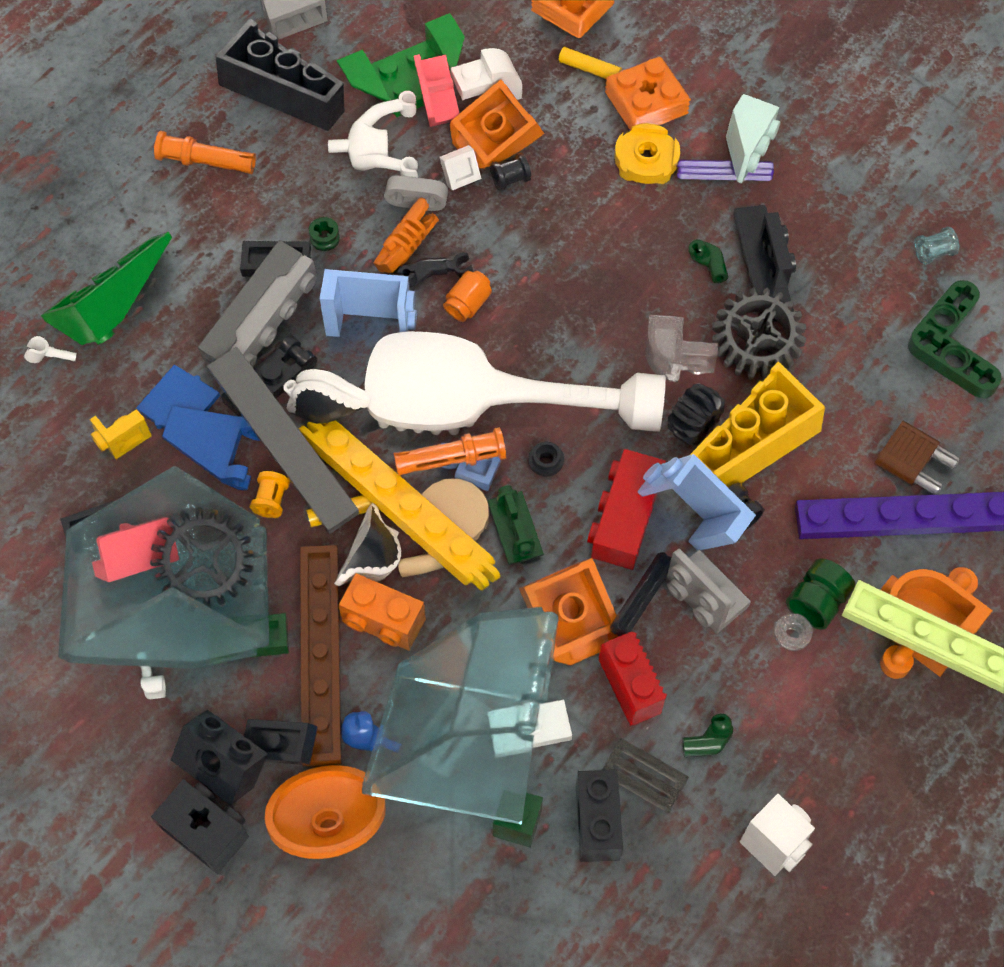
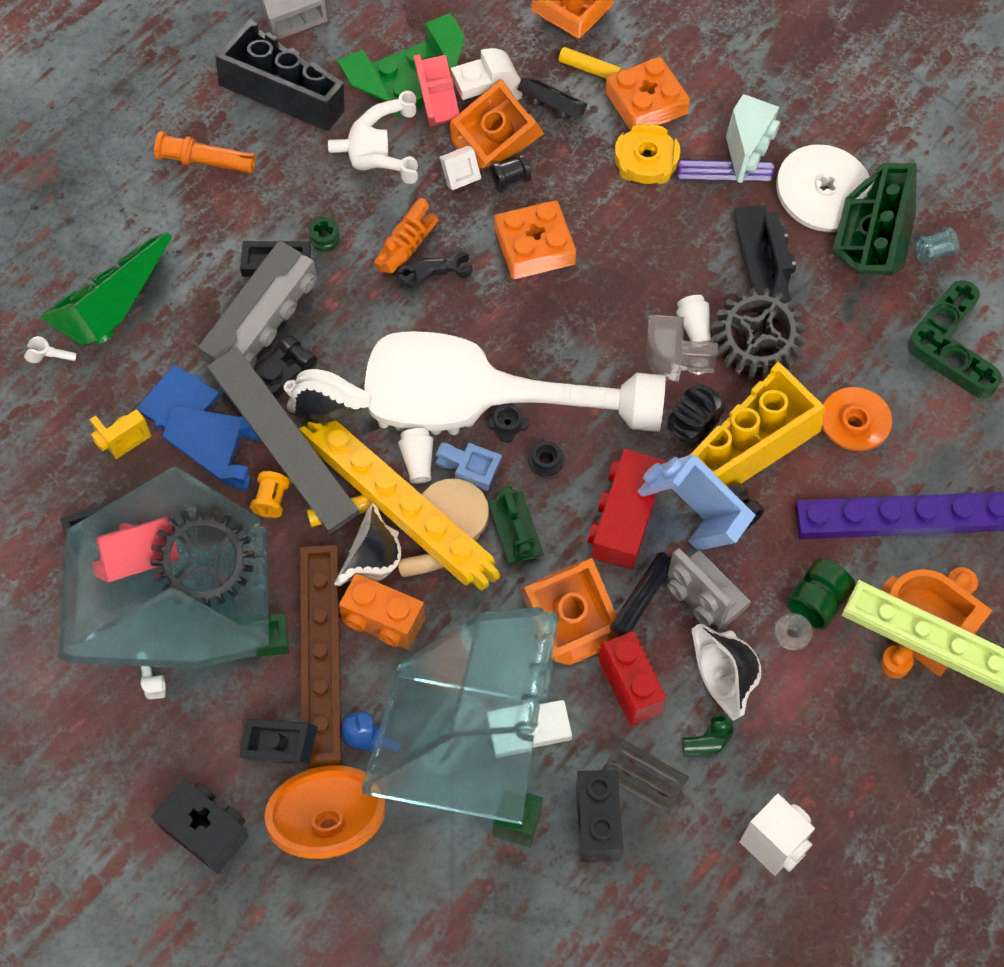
black brick [171,709,268,805] -> none
light blue panel [320,269,417,337] -> none
light grey beam [384,176,448,211] -> none
orange pin [394,427,506,476] -> none
orange brick [443,271,492,322] -> none
dark green arm [688,239,729,283] -> none
reddish brown piece [874,420,959,494] -> none
none -> white cone [398,428,433,484]
none -> black plate [487,403,529,442]
none -> orange brick [494,200,576,279]
none -> black plate [517,78,588,119]
none -> white cone [676,295,712,349]
none -> white hat [691,624,761,721]
none -> white piece [776,145,870,232]
none -> orange dish [822,387,892,451]
none -> dark green wedge [833,163,917,275]

